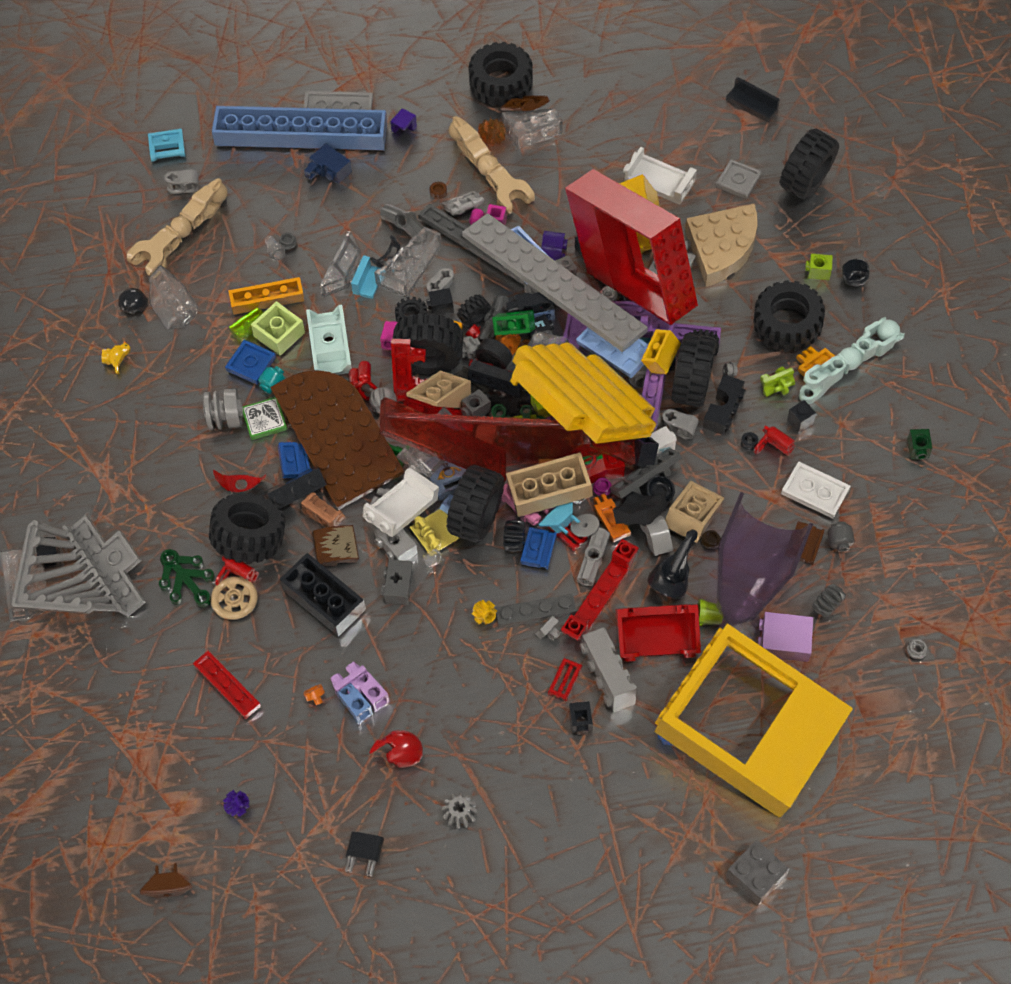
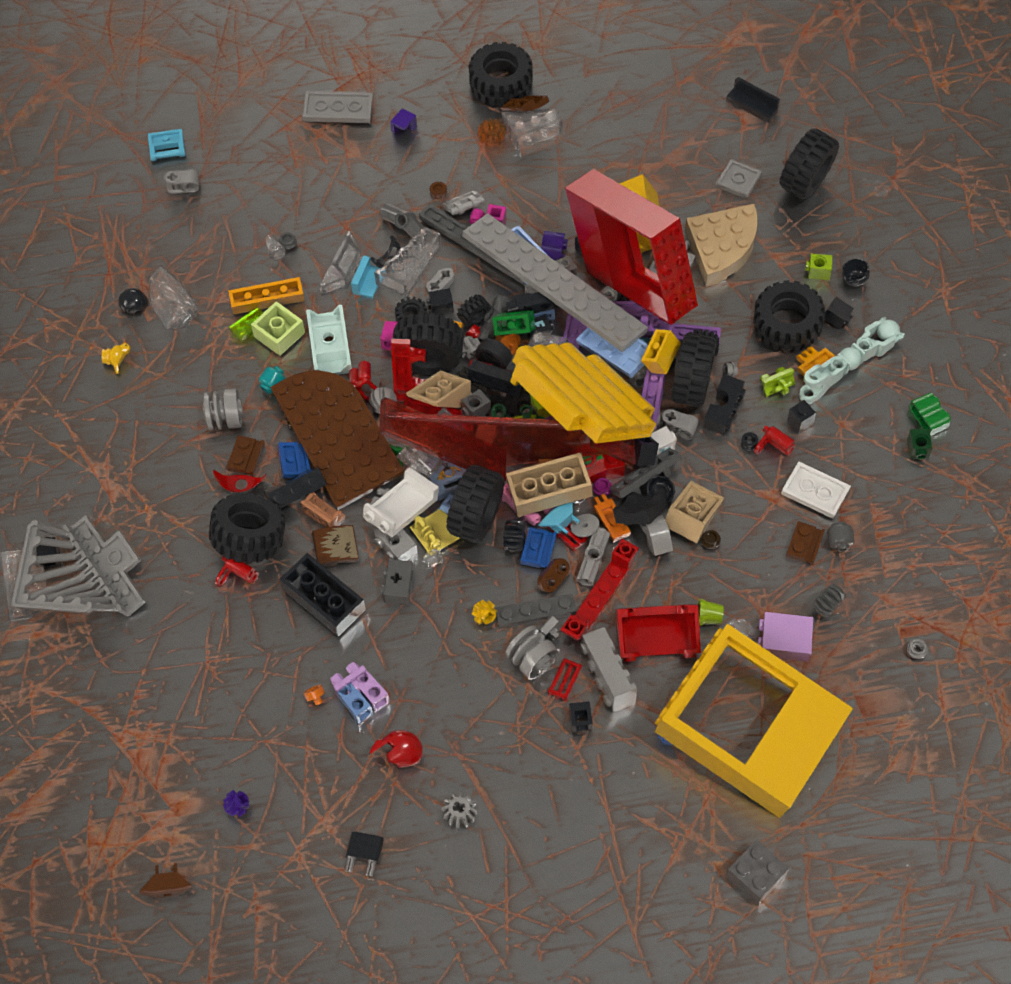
tan piece [127,178,228,278] -> none
dark green plant [159,549,215,607] -> none
red plate [193,651,261,719] -> none
tan plate [211,576,258,620] -> none
medium blue brick [212,106,387,150] -> none
blue plate [225,340,276,385] -> none
tile [243,397,287,441] -> none
dark blue hinge [304,144,352,184] -> none
tan piece [449,116,535,216] -> none
white panel [623,147,697,205] -> none
black hat [647,529,698,600] -> none
clear purple windscreen [716,492,813,626] -> none
none -> reddish brown plate [227,435,265,476]
none -> light grey wheel [505,625,559,680]
none -> reddish brown plate [537,558,570,592]
none -> black brick [824,297,854,329]
none -> green brick [909,392,951,436]

